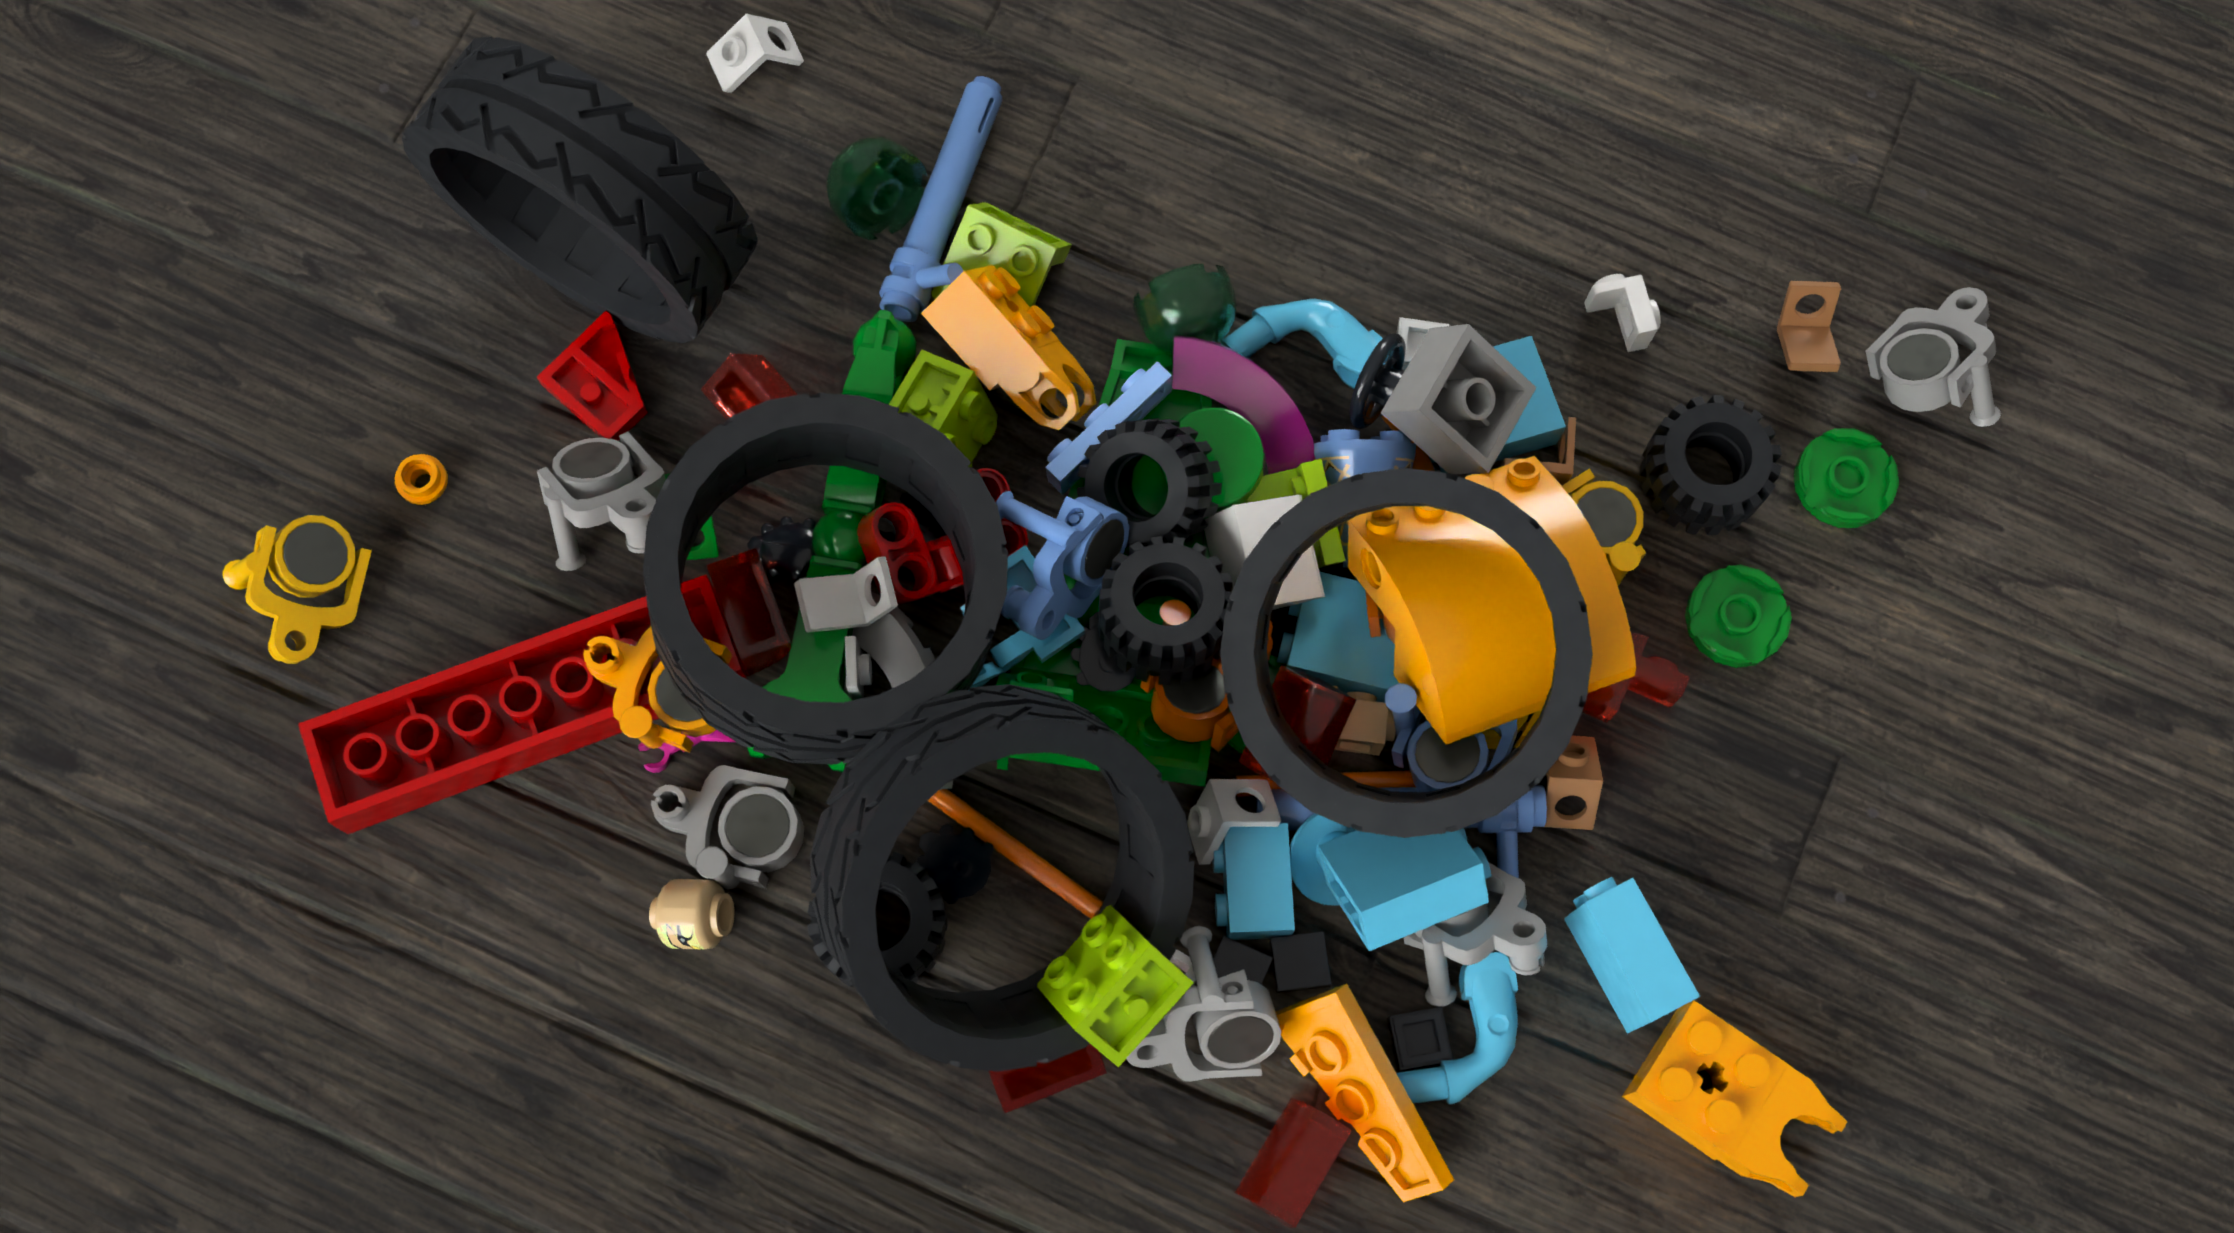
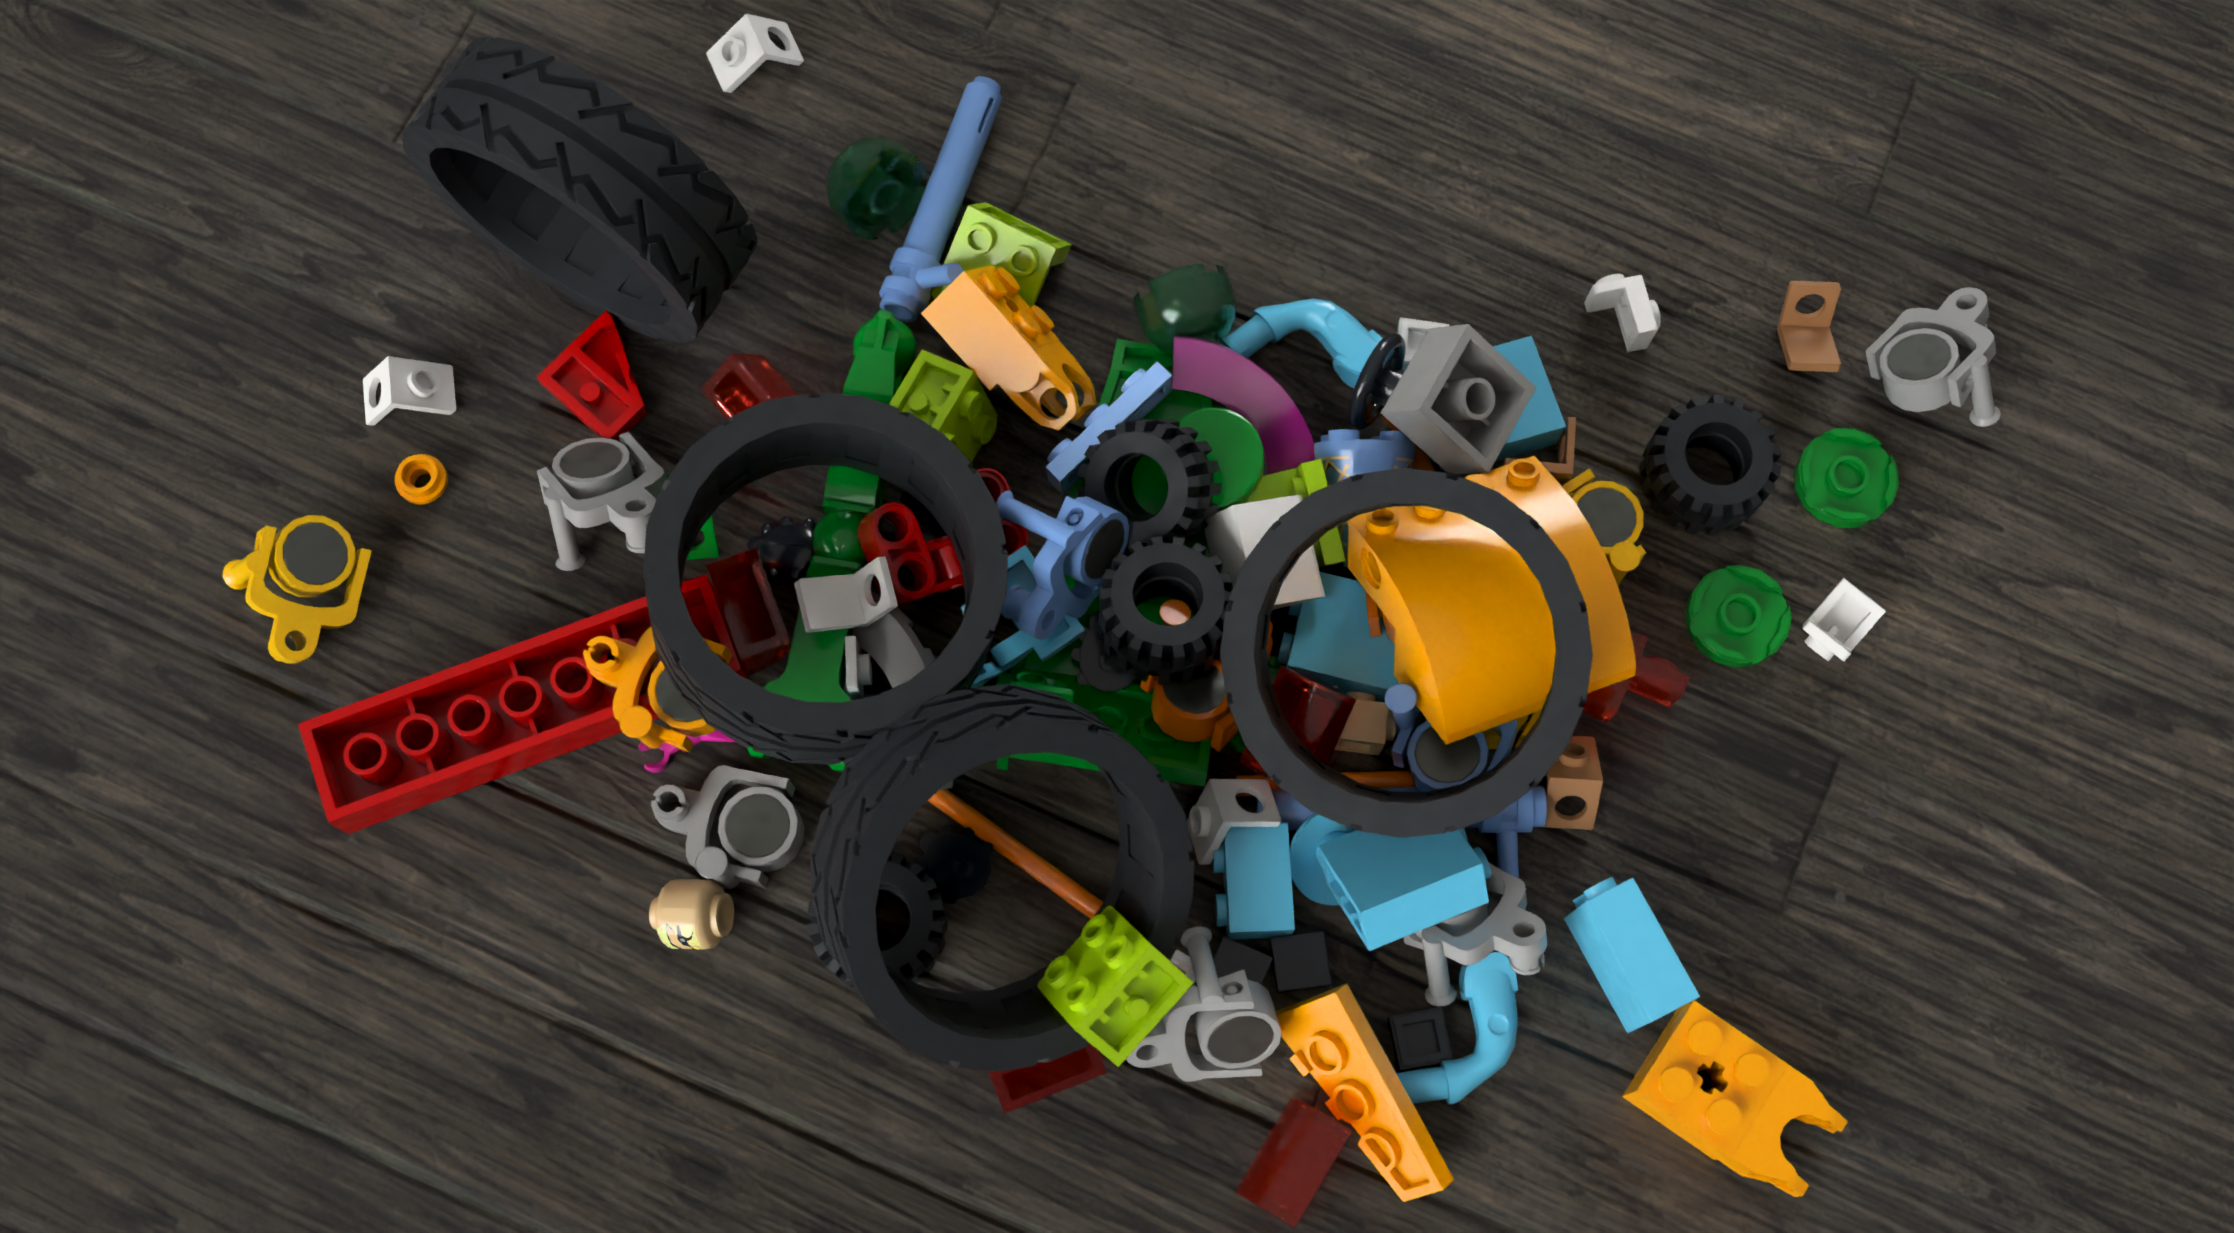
none -> white bracket [363,356,456,426]
none -> white bracket [1802,577,1886,662]

